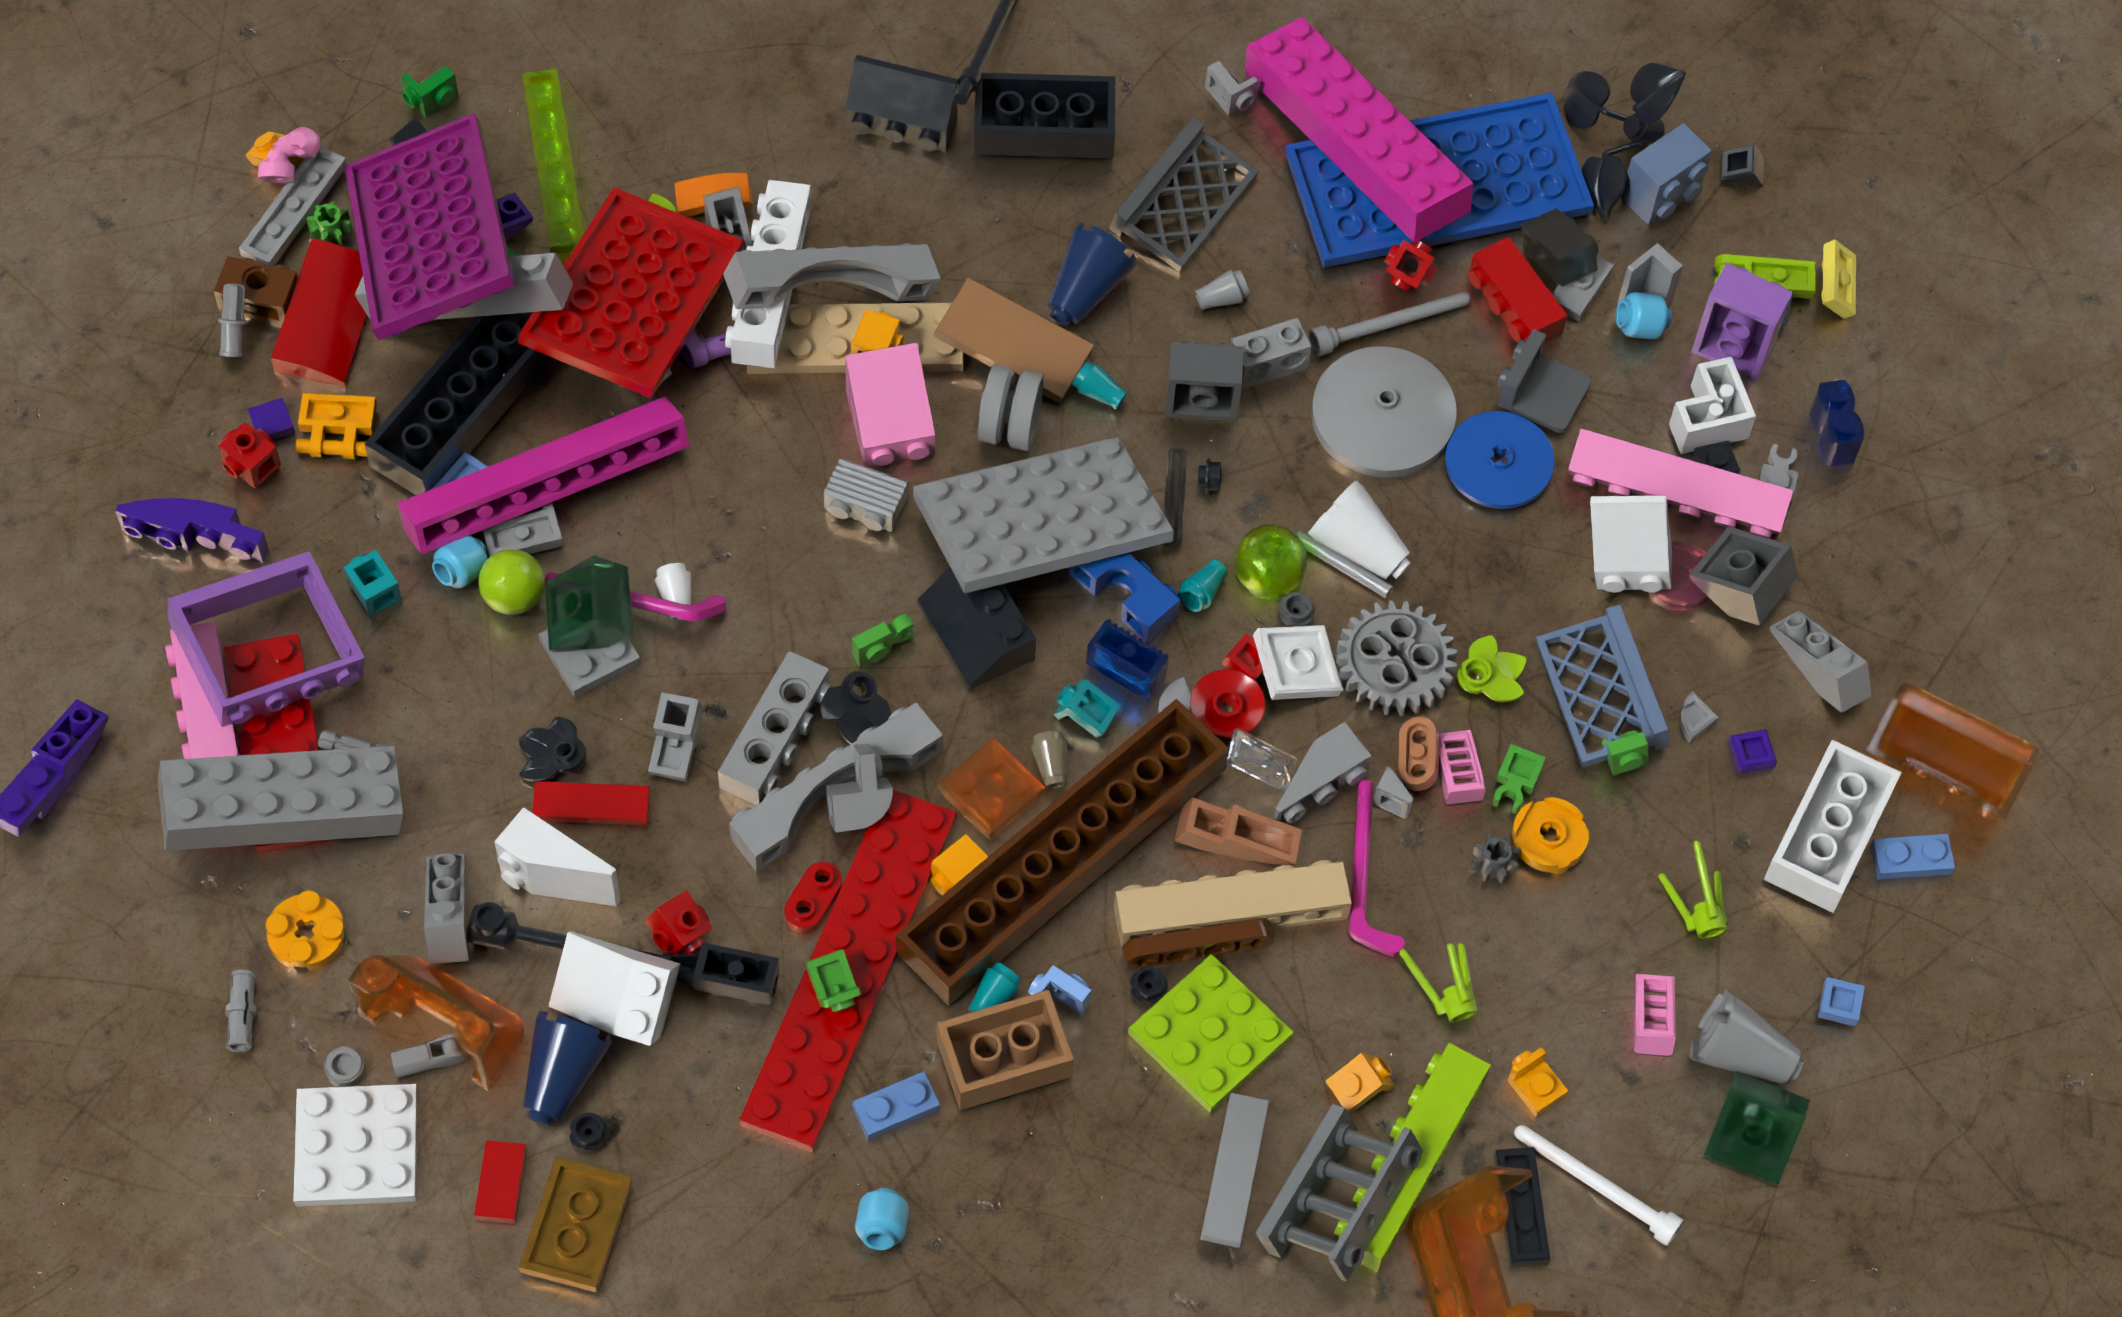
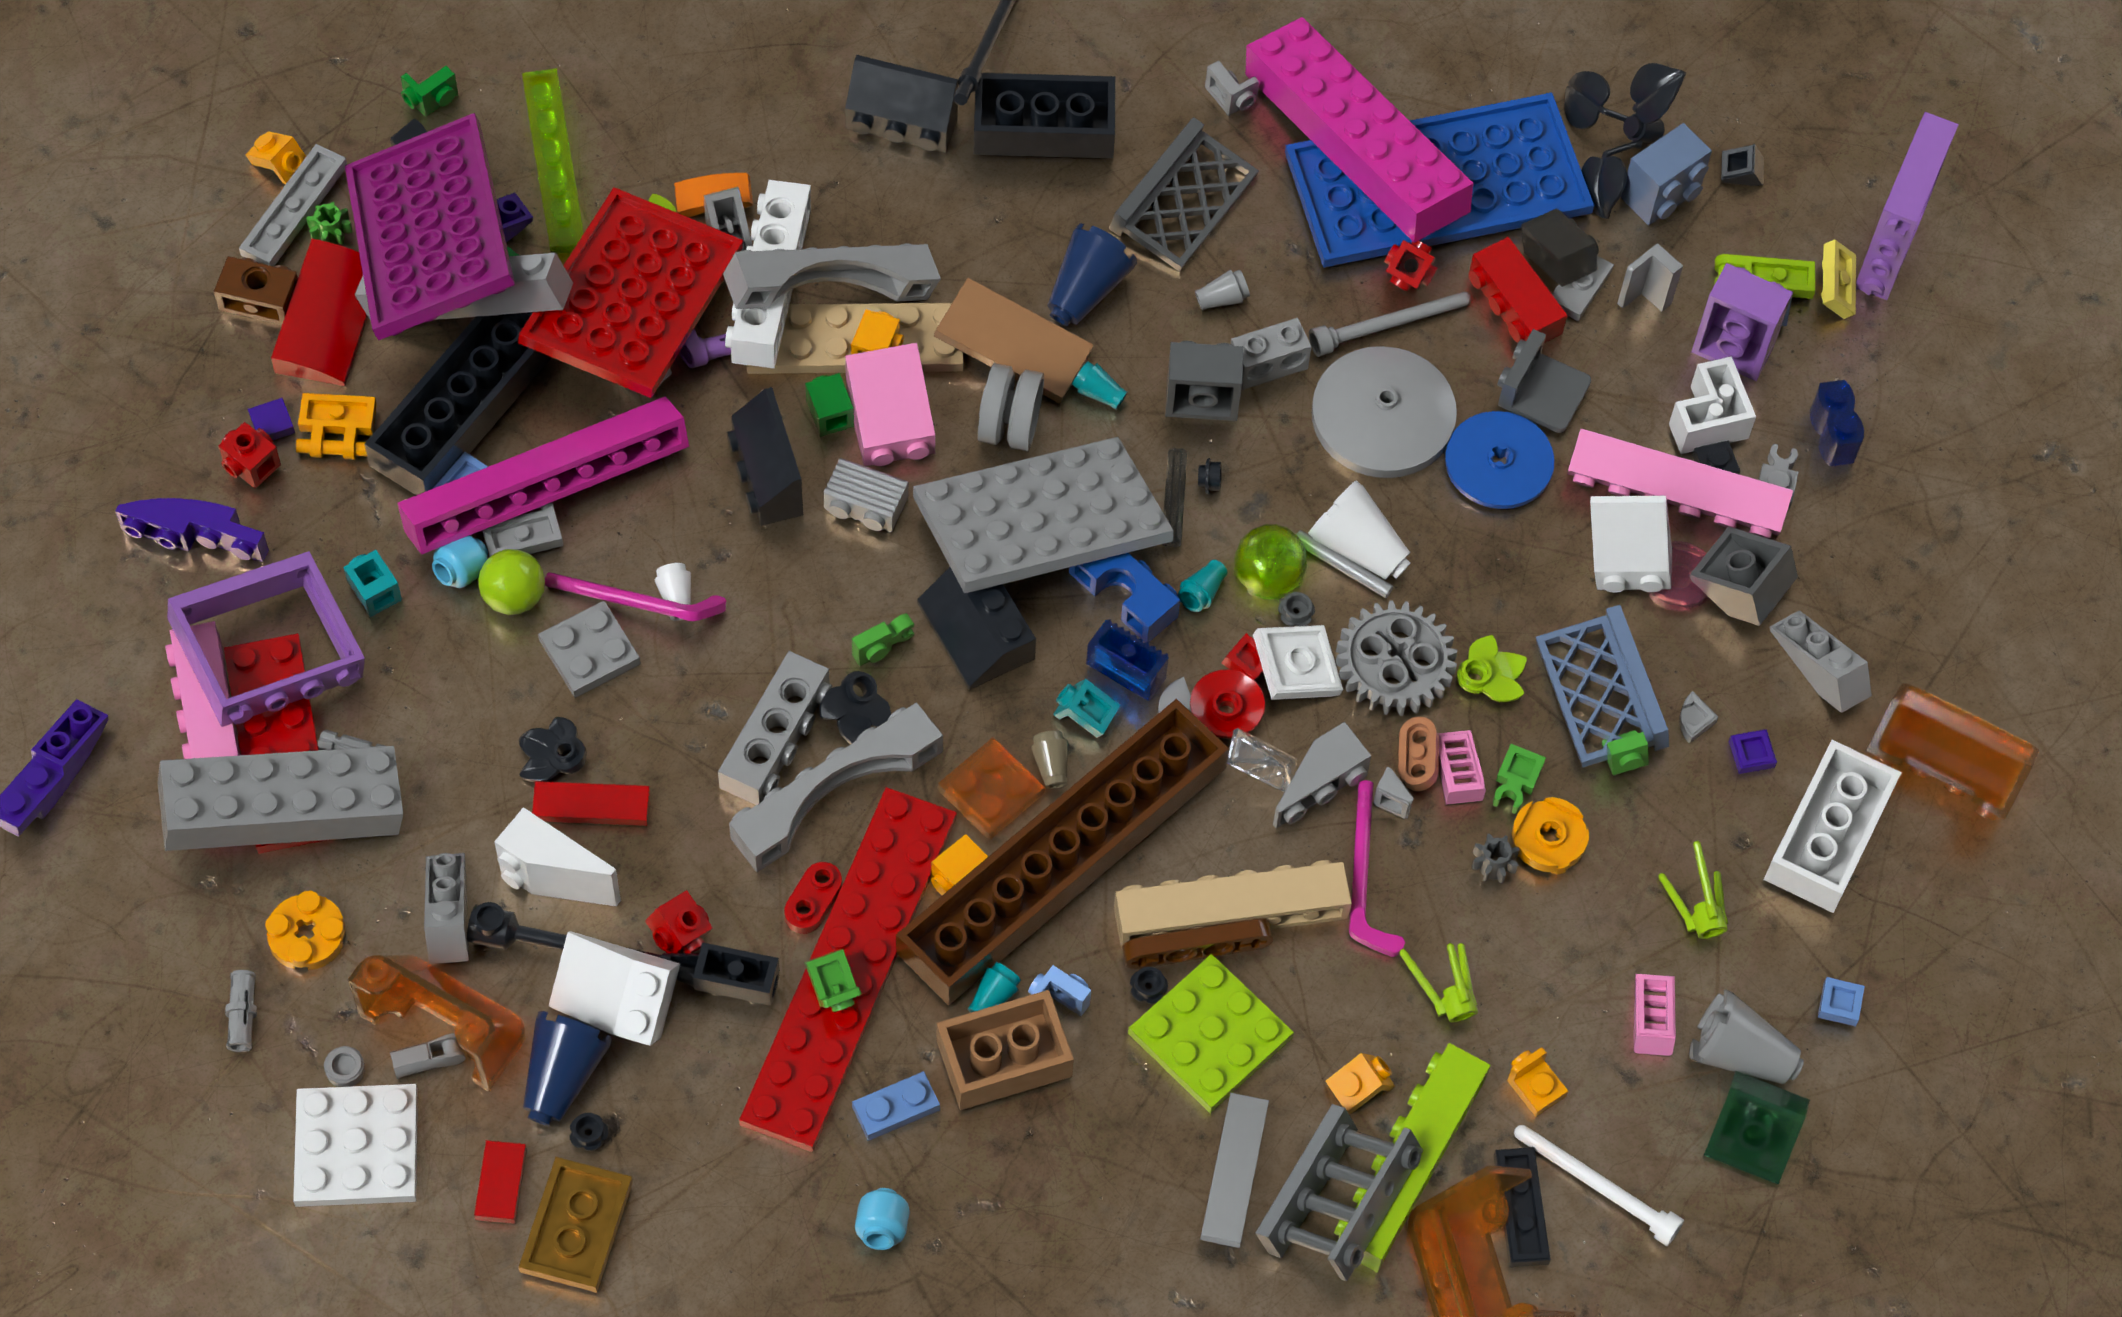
light grey axle [218,283,247,357] -> none
bright pink arm [258,127,320,183] -> none
clear green slope [545,555,633,652] -> none
light grey brick [648,692,702,782] -> none
light grey brick [826,743,893,832] -> none
nougat slope [1174,798,1302,866] -> none
medium azure head [1616,292,1672,340] -> none
medium blue plate [1871,834,1955,880] -> none
none -> black slope [726,387,803,526]
none -> green brick [805,373,854,437]
none -> medium lavender window [1856,112,1959,300]

